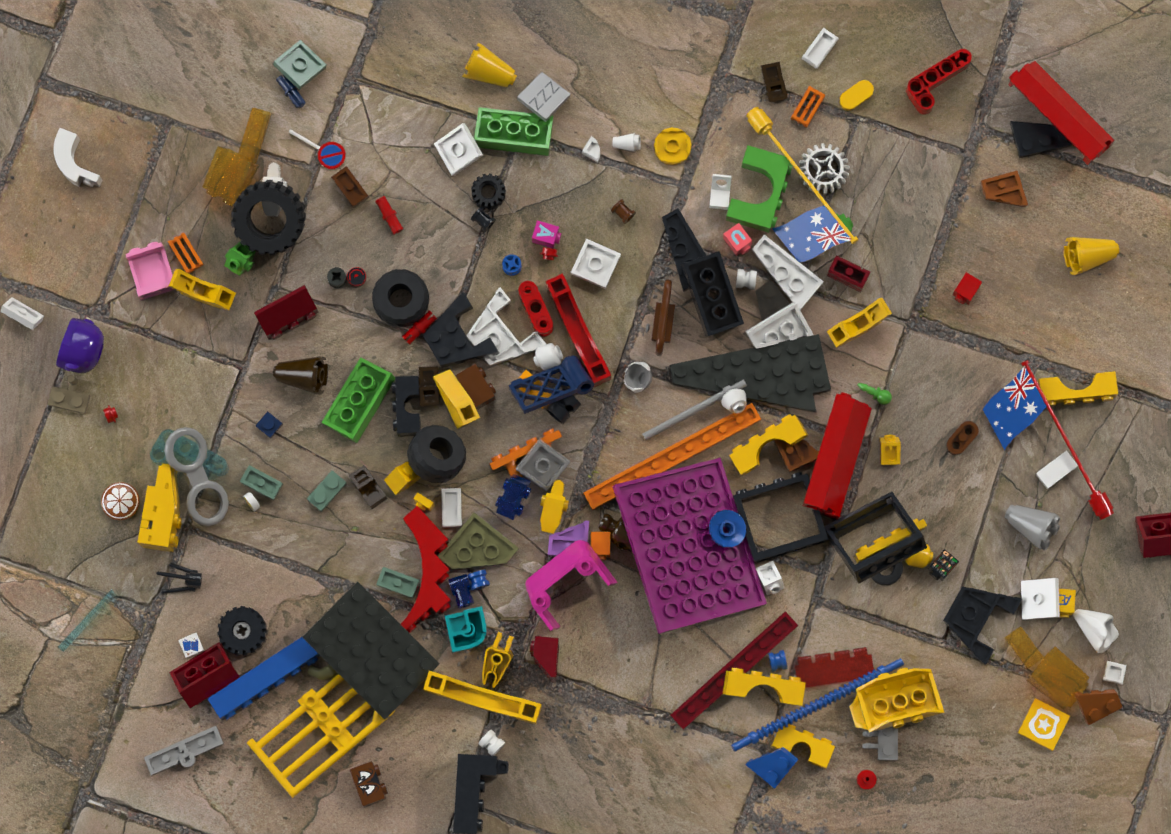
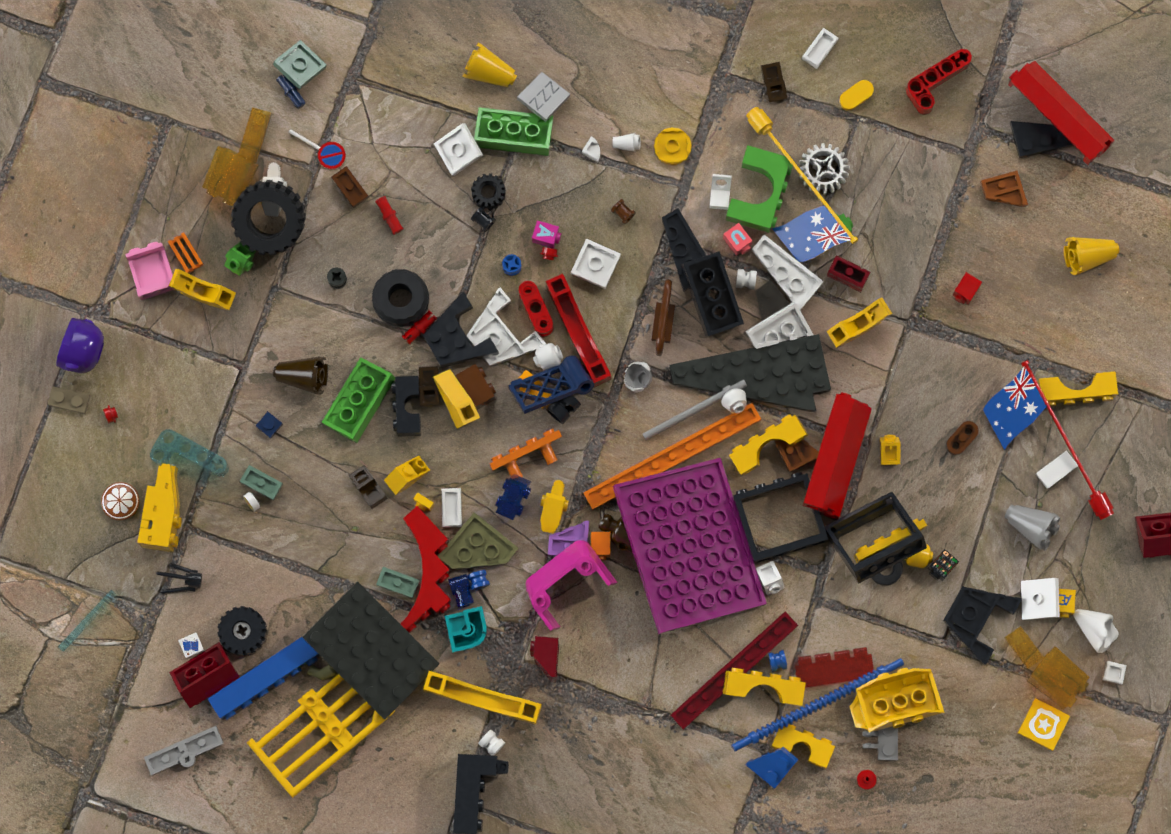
white plate [0,297,44,330] -> none
white arch [54,128,102,187] -> none
light grey bar [164,427,229,526] -> none
dark red slope [254,285,319,340] -> none
sand green plate [307,470,347,512] -> none
black tile [347,267,366,287] -> none
reddish brown brick [350,761,388,807] -> none
black tyre [407,425,466,483] -> none
yellow hinge [482,632,514,688] -> none
light grey tile [516,438,570,492] -> none
blue dish [709,510,746,548] -> none
orange tile [791,86,825,128] -> none
bright green bar [857,383,892,405] -> none
dark orange wing [1074,689,1123,725] -> none

